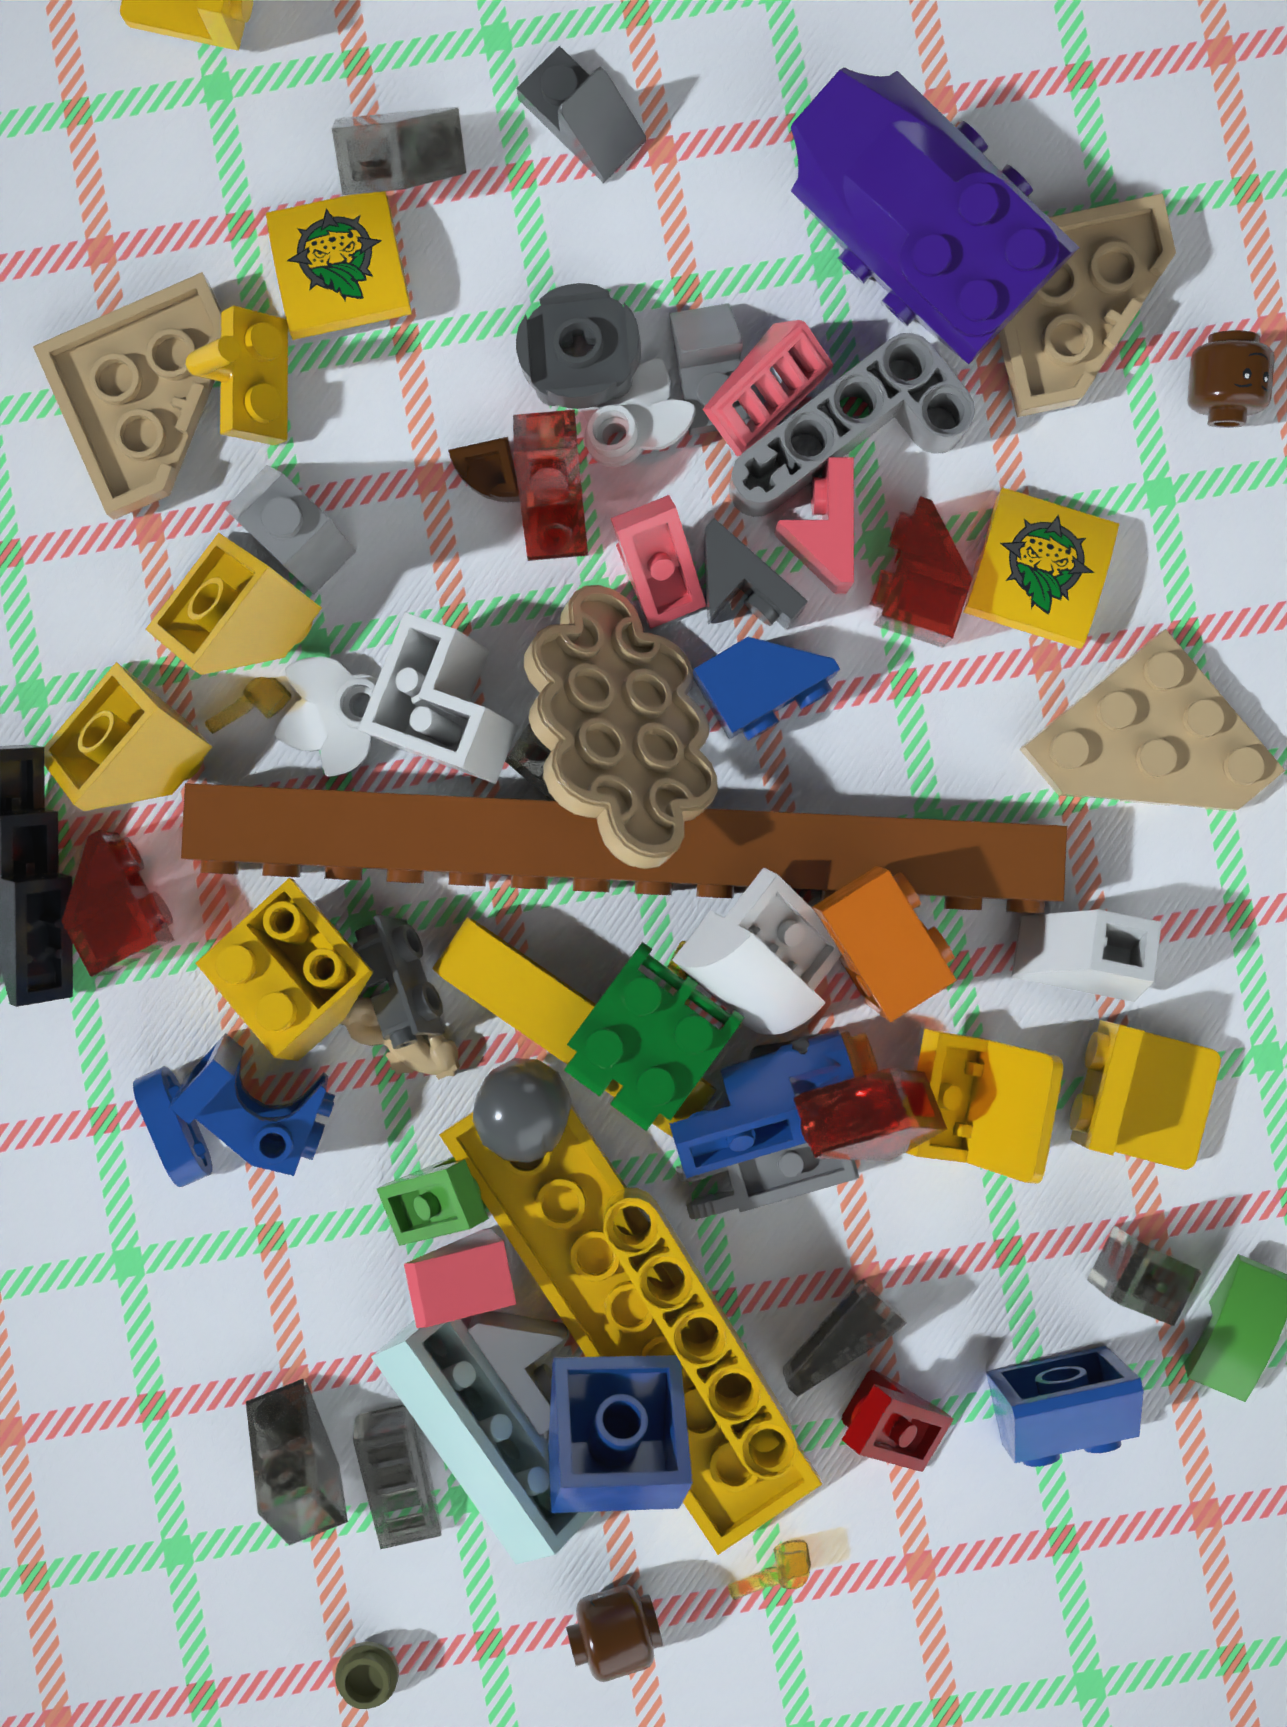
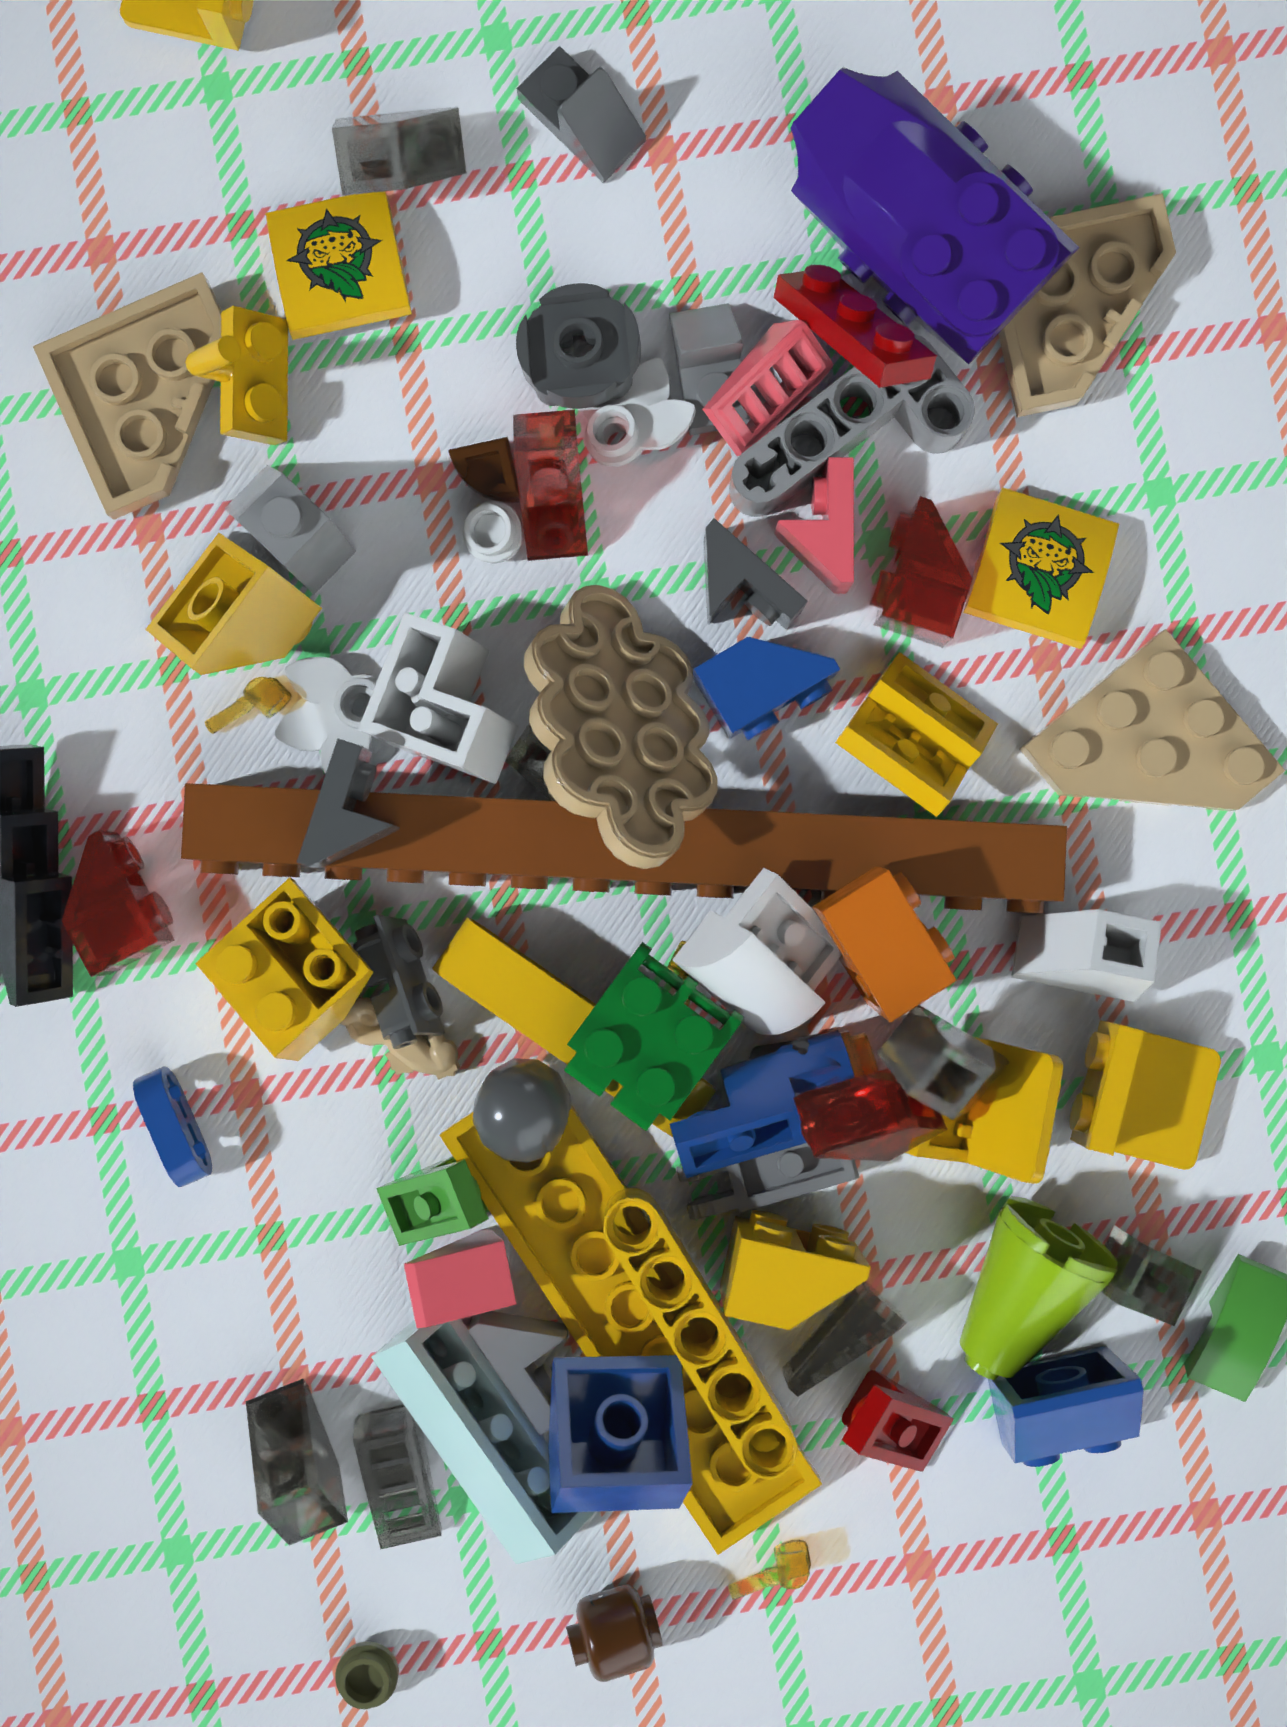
yellow slope [44,662,212,811] -> none
blue tile [169,1033,335,1176] -> none
coral slope [611,495,707,629] -> none
reddish brown head [1187,330,1275,428] -> none
none -> dark grey slope [297,738,400,868]
none -> white plate [462,501,524,563]
none -> yellow slope [719,1210,871,1330]
none -> red plate [773,265,937,388]
none -> yellow slope [835,652,998,817]
none -> clear smoke slope [877,1005,1010,1120]
none -> lime cone [959,1196,1118,1380]

